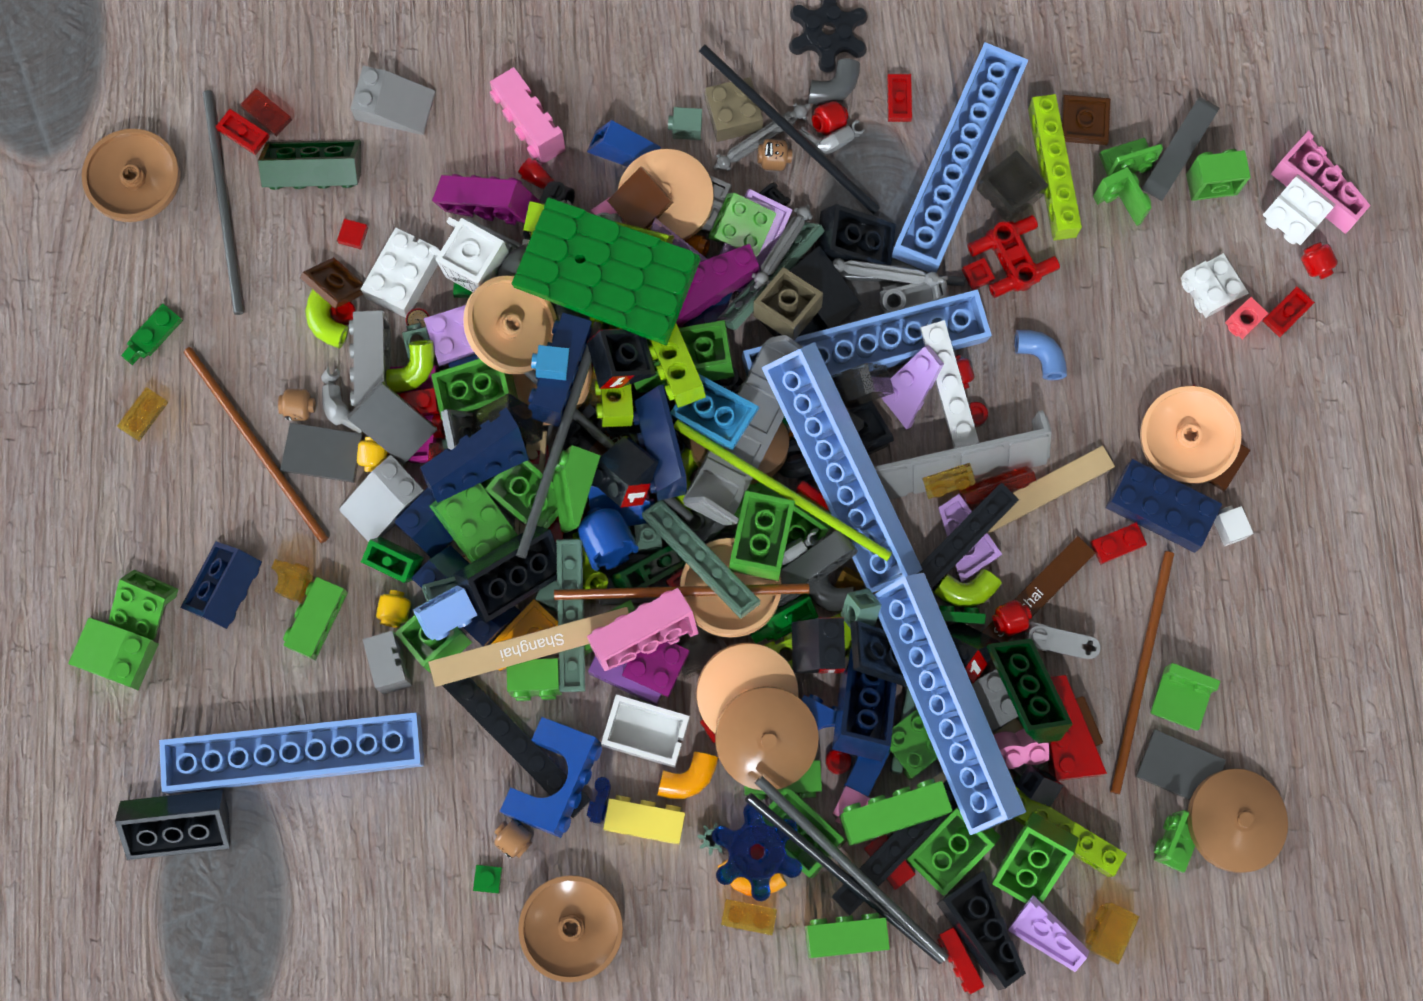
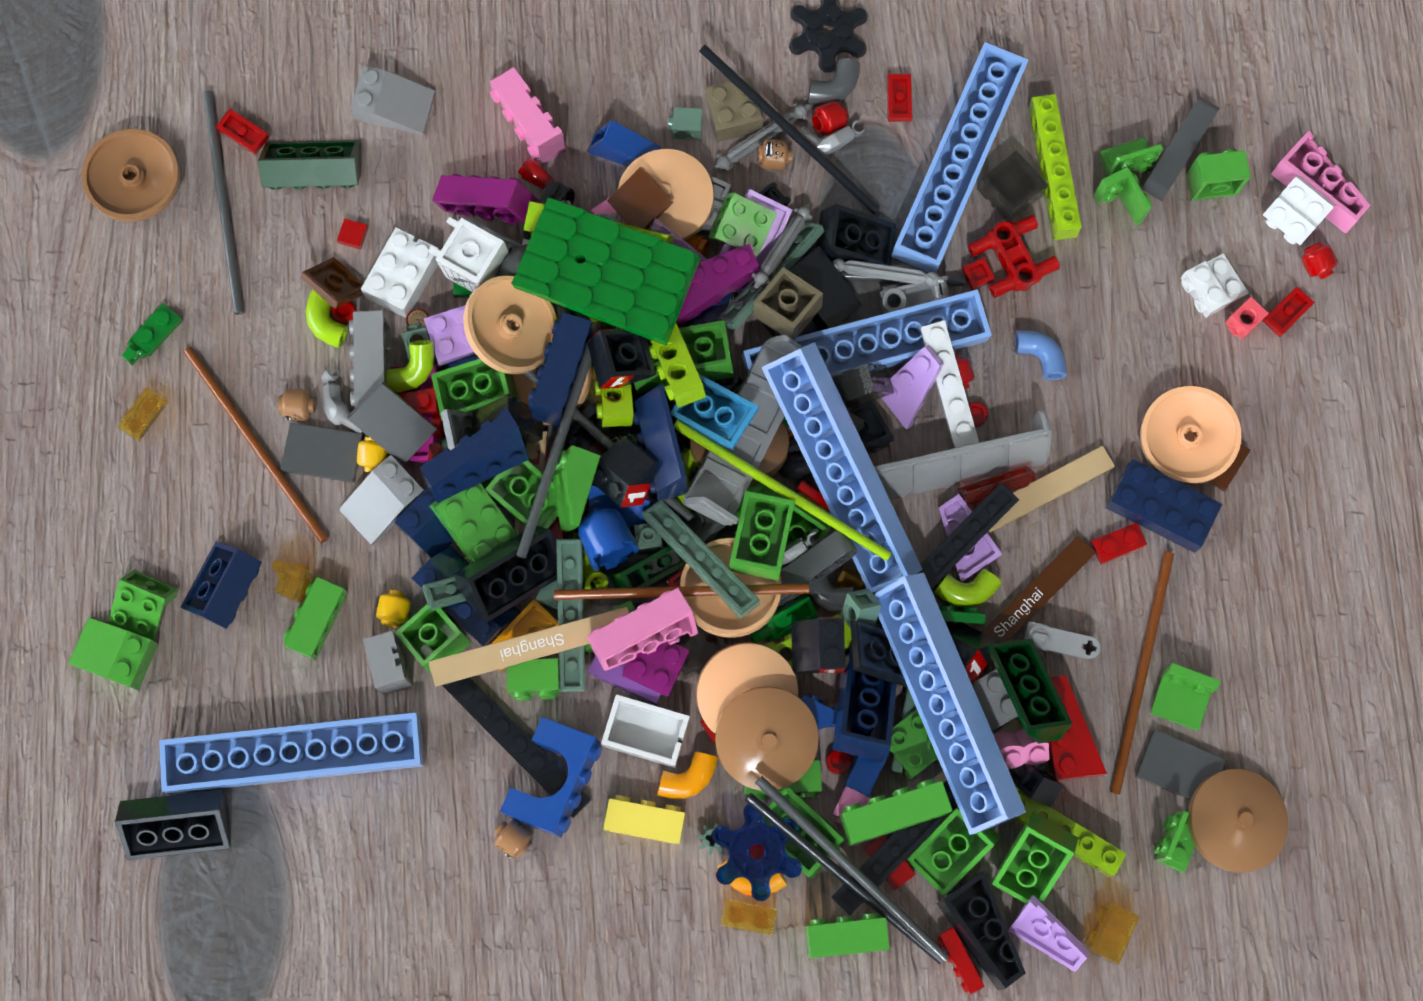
clear red plate [240,88,292,137] -> none
green brick [361,537,424,583] -> none
light blue brick [413,585,477,640] -> none
green plate [473,865,503,894] -> none
medium nougat dish [518,876,623,982] -> none
dark azure brick [531,345,569,381] -> none
clear blue plate [586,777,611,827] -> none
clear yellow plate [922,463,975,499] -> none
red head [992,600,1032,637] -> none
reddish brown tile [1061,95,1111,145] -> none
reddish brown tile [1076,696,1103,746] -> none
white brick [1214,505,1254,547] -> none

